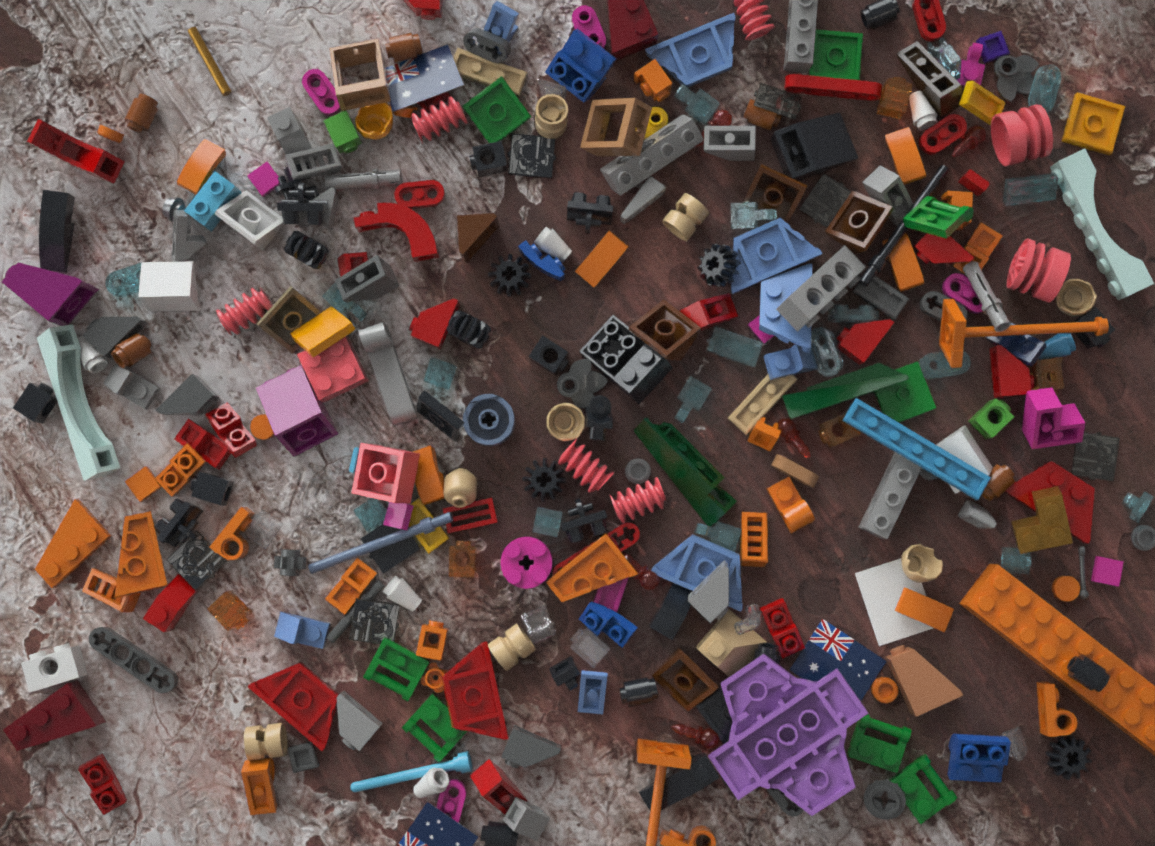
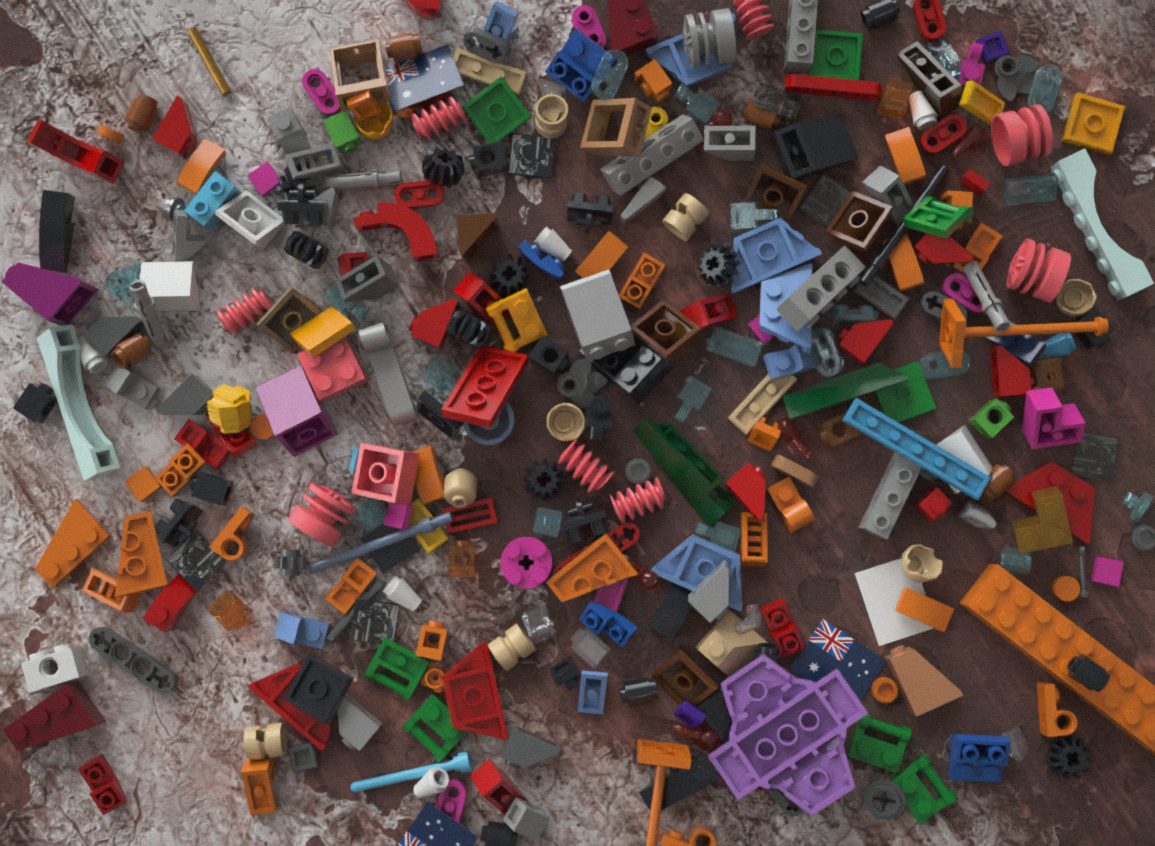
none -> light grey pin [129,280,168,348]
none -> red slope [152,96,197,159]
none -> yellow hair [207,384,252,434]
none -> black plate [284,653,354,725]
none -> coral wheel [288,482,357,547]
none -> orange tile [347,90,382,121]
none -> black gear [421,147,465,188]
none -> red plate [441,345,529,428]
none -> red slope [453,272,510,329]
none -> light orange plate [486,288,547,352]
none -> light grey slope [560,269,635,362]
none -> clear light blue plate [591,49,628,100]
none -> orange slope [619,252,666,309]
none -> dark purple tile [673,701,707,728]
none -> light grey wheel [683,8,736,68]
none -> red slope [726,463,767,525]
none -> red brick [912,487,952,524]

